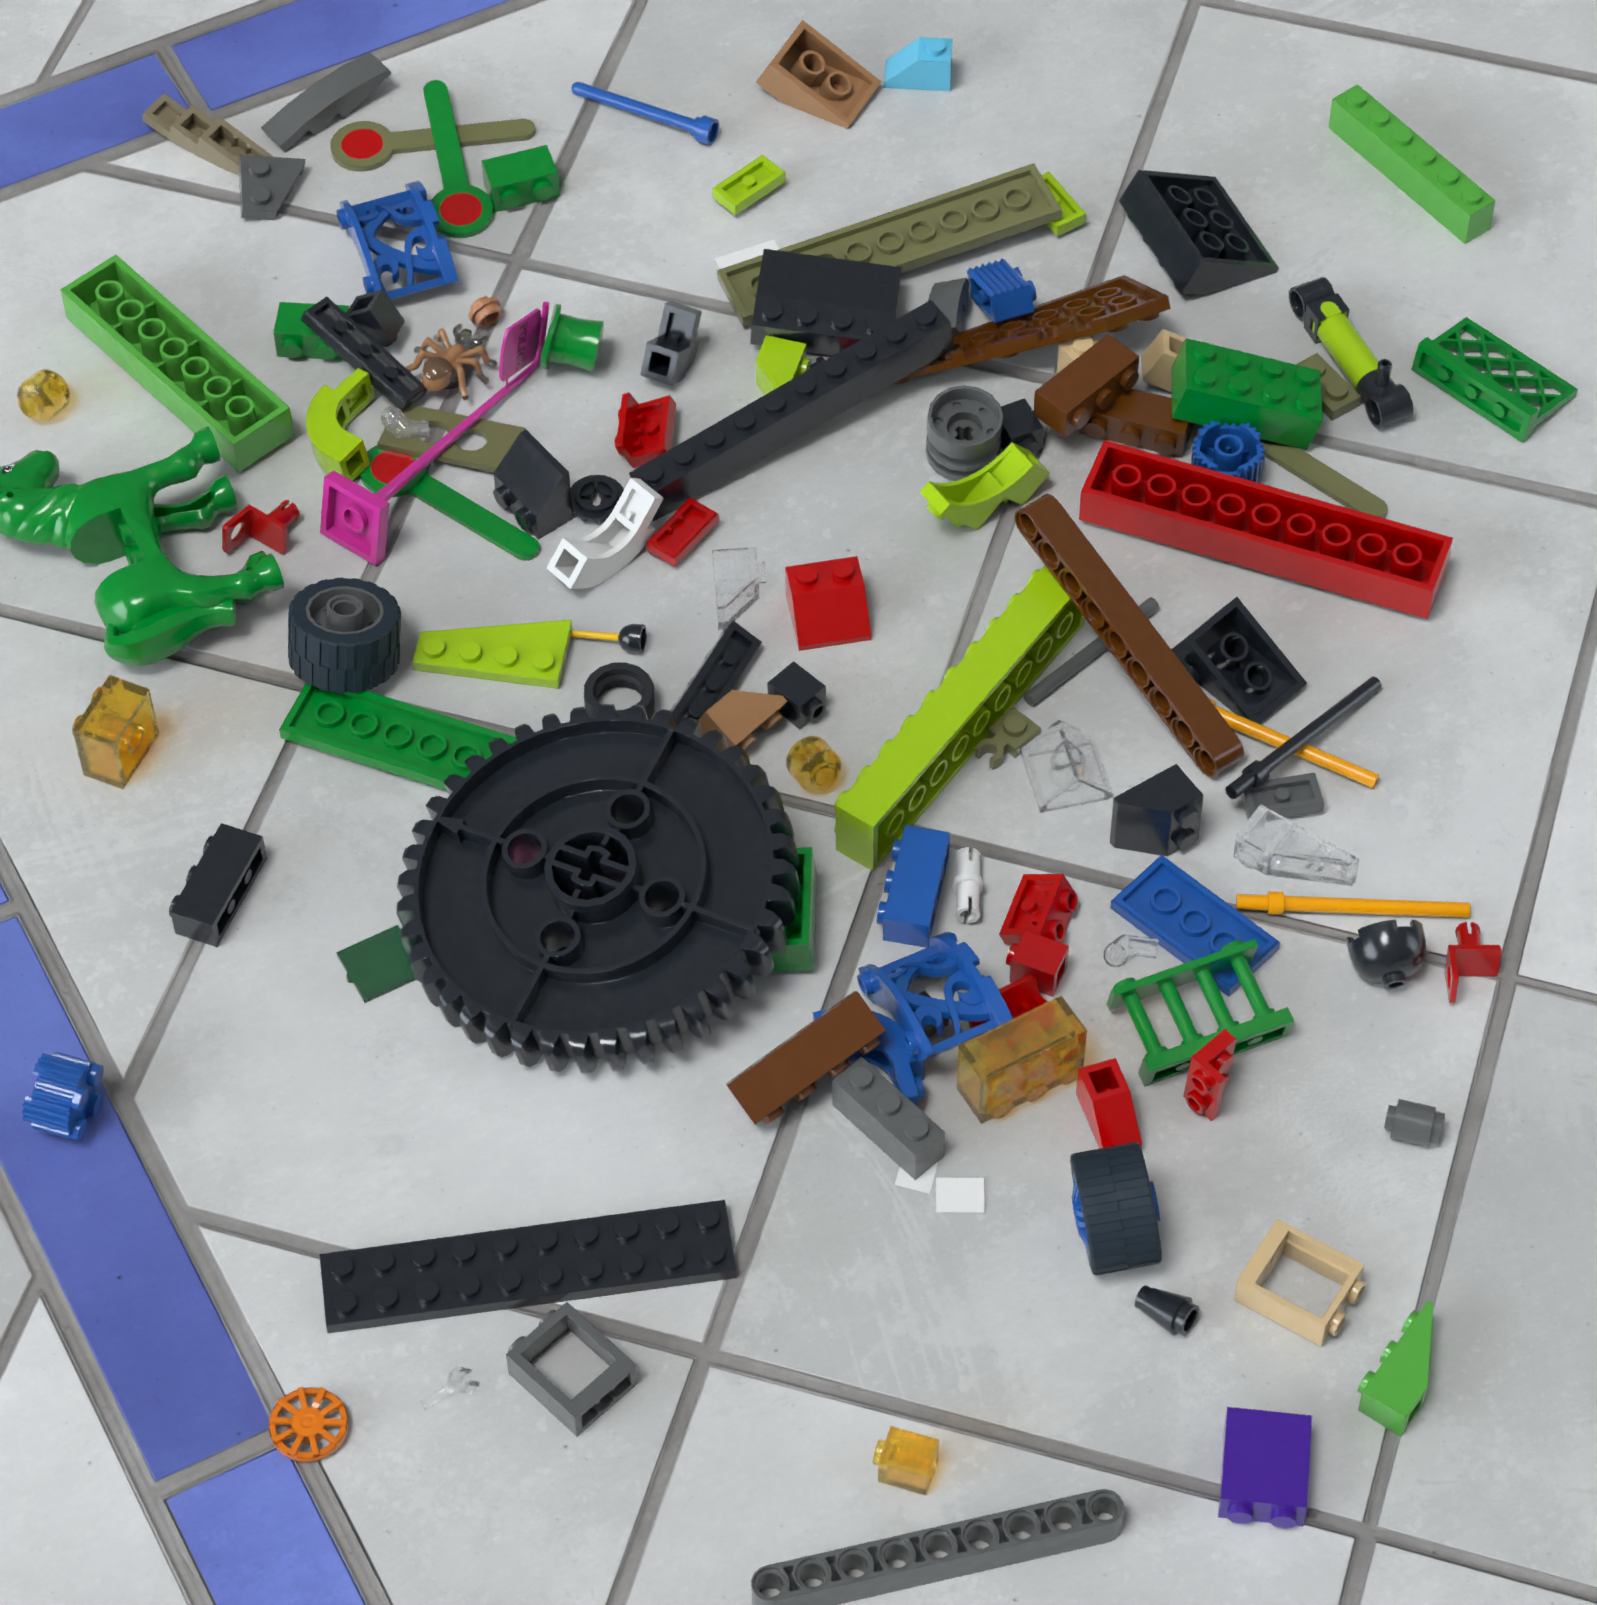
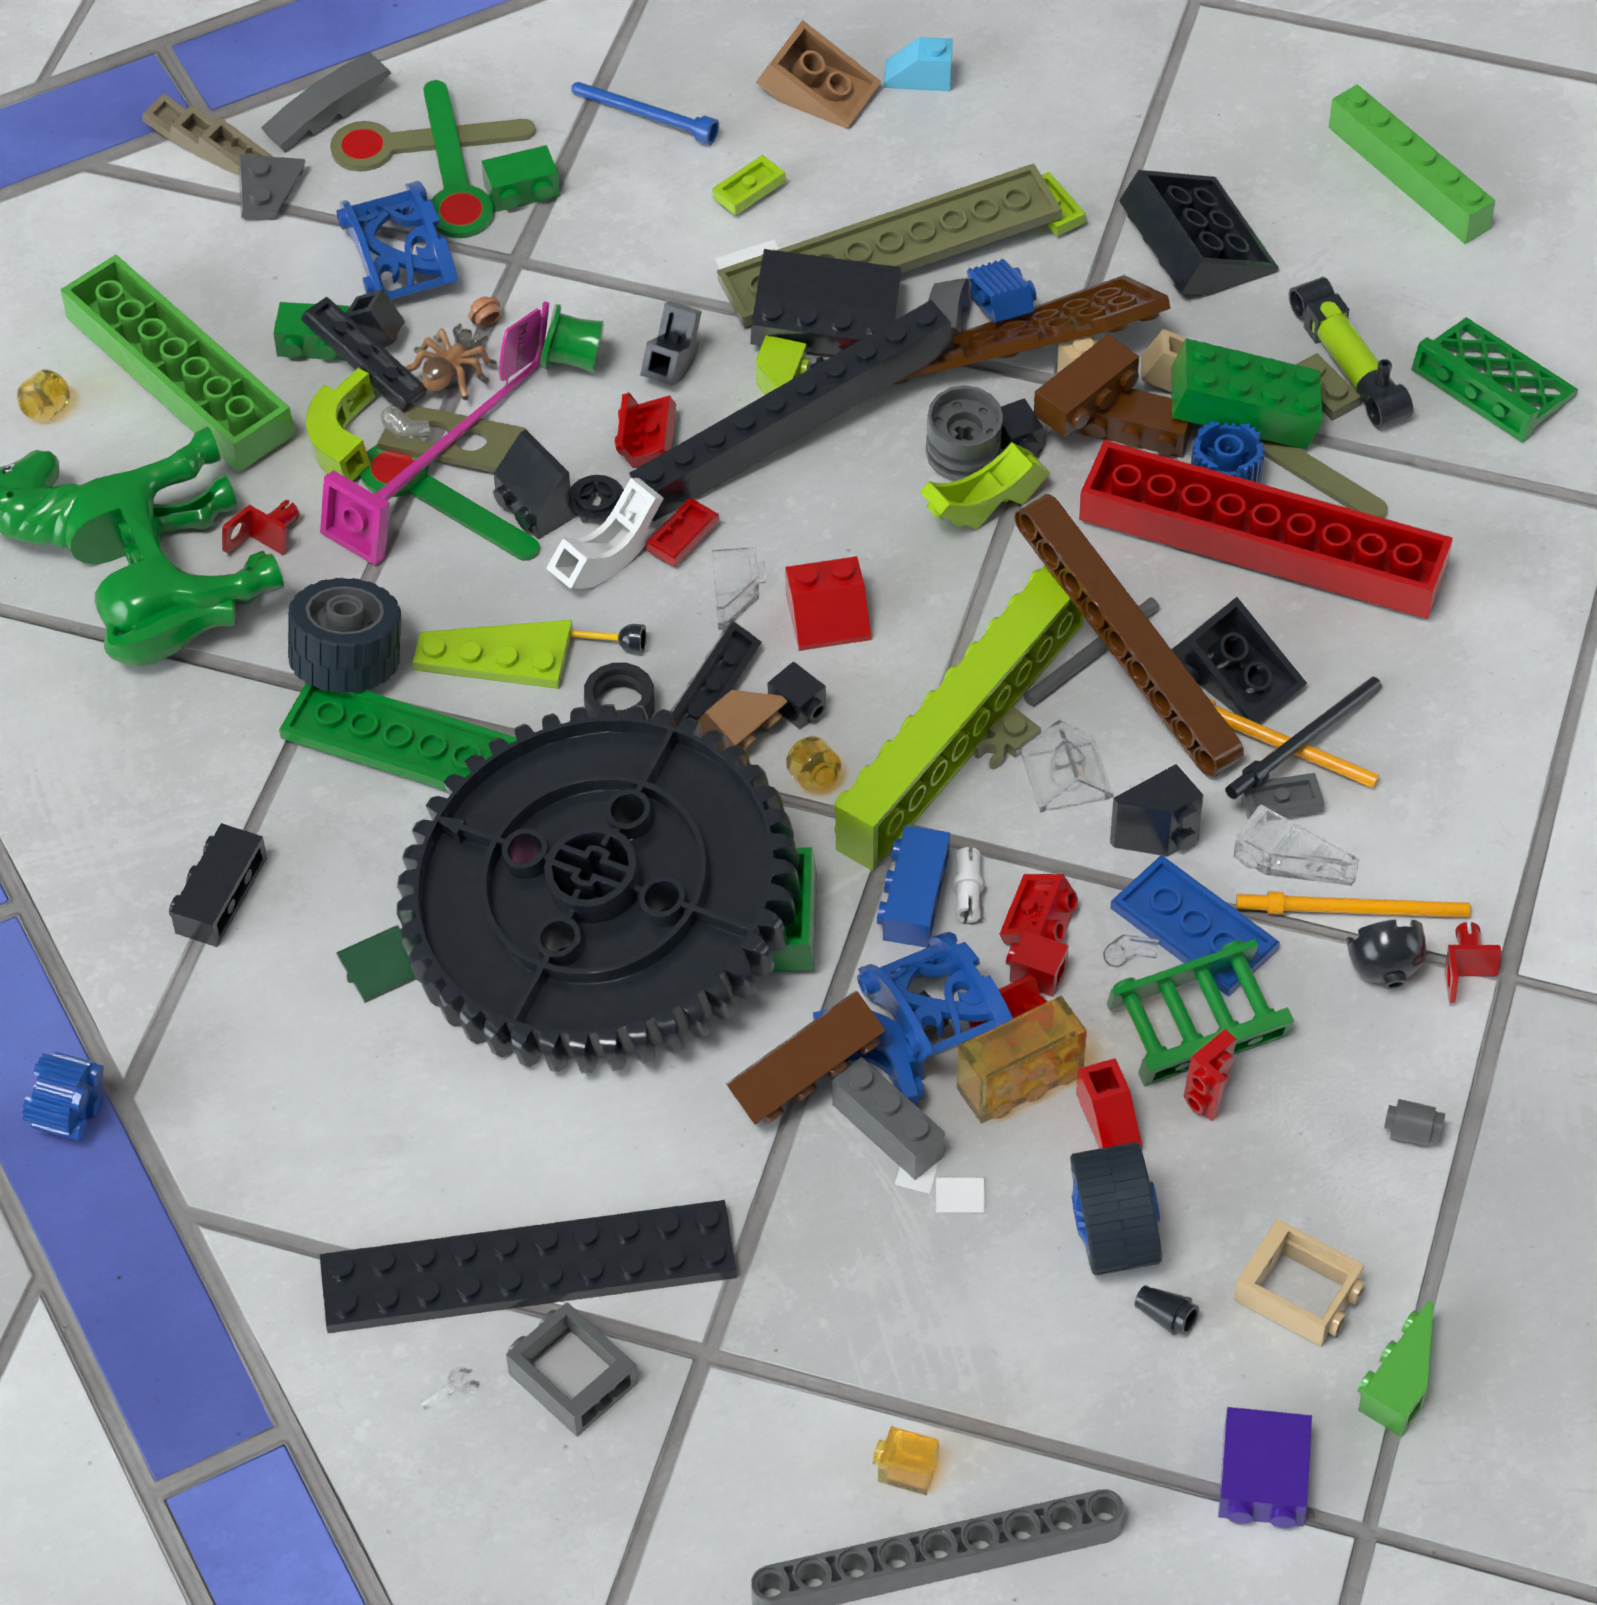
clear yellow brick [72,675,160,789] -> none
orange wheel [269,1387,348,1462] -> none

